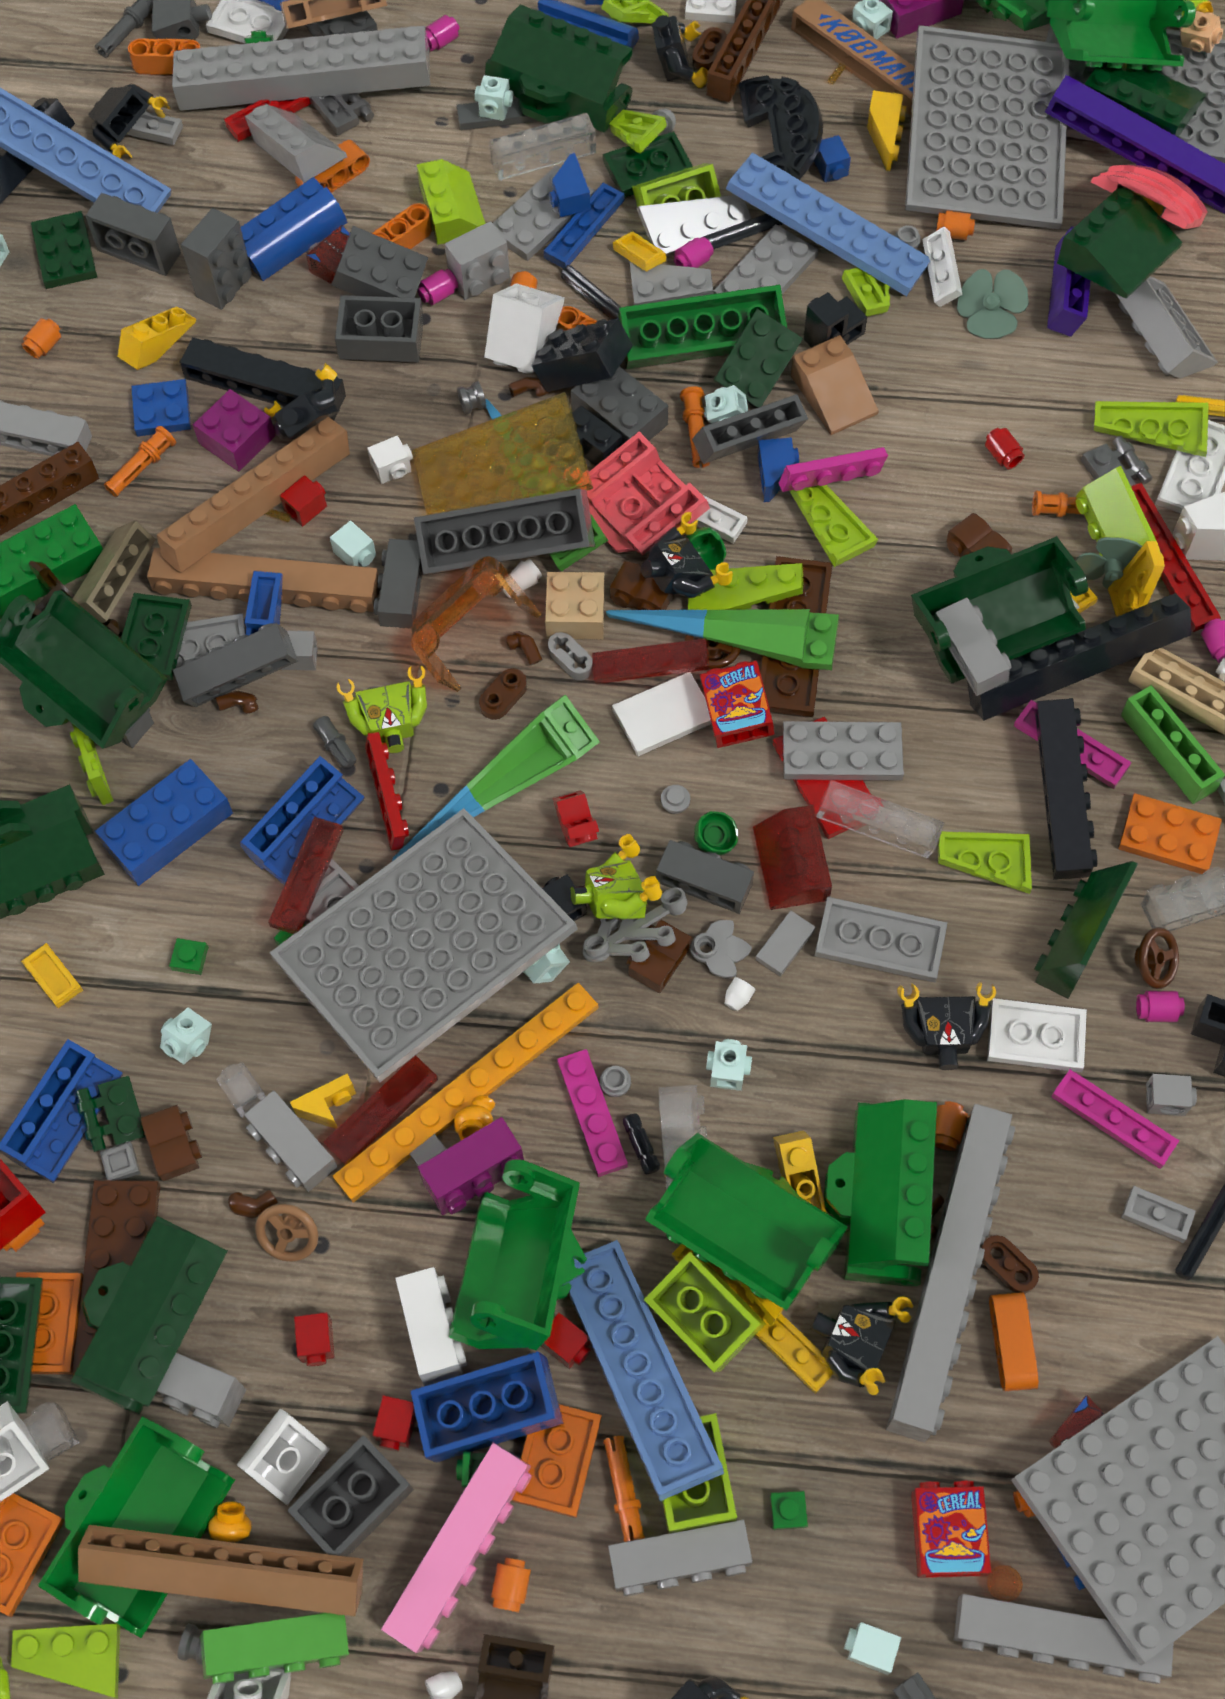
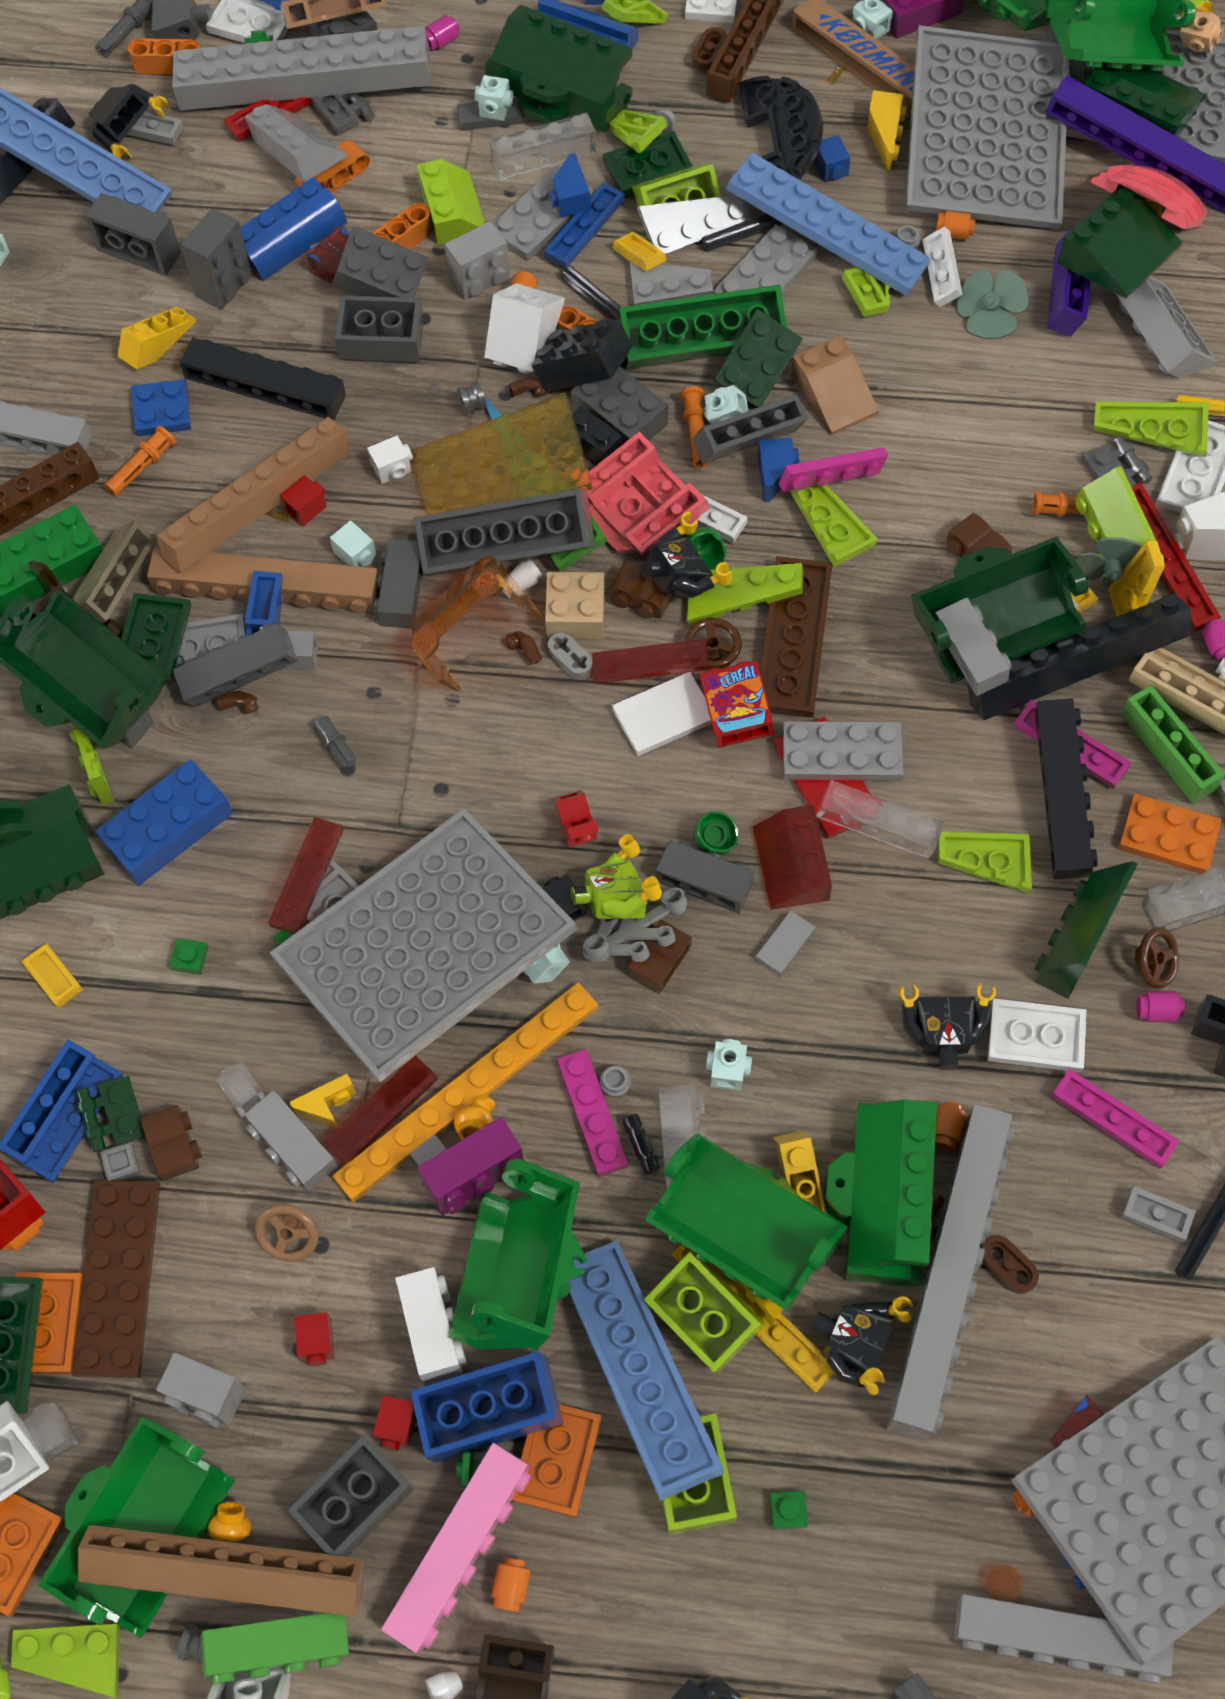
orange brick [22,318,61,359] -> none
dark green plate [31,211,98,289] -> none
dark green piece [69,1216,227,1415] -> none
light aqua brick [160,1008,212,1065] -> none
magenta brick [193,389,276,472] -> none
reddish brown arm [228,1189,278,1219] -> none
white brick [237,1409,330,1505] -> none
blue brick [240,756,365,886] -> none
black torso [264,363,340,440] -> none
lime torso [336,665,427,753] -> none
red plate [365,732,409,851] -> none
bright green plate [392,695,600,861] -> none
dark pink brick [417,269,458,306] -> none
reddish brown plate [479,668,527,720] -> none
red brick [541,1313,591,1370] -> none
orange pin [603,1436,645,1542] -> none
bright green plate [606,609,839,670] -> none
light grey brick [608,1520,752,1596] -> none
black torso [652,15,708,88] -> none
light grey plate [661,785,690,814] -> none
dark pink brick [674,237,714,268] -> none
light grey plate [690,920,752,978] -> none
white hose [724,977,756,1011] -> none
black brick [803,292,867,348] -> none
light grey plate [815,897,948,983] -> none
light aqua brick [844,1622,901,1675] -> none
brick [911,1481,991,1578] -> none
red brick [985,428,1025,470] -> none
orange beam [989,1292,1039,1392] -> none
light grey brick [1146,1074,1197,1116] -> none

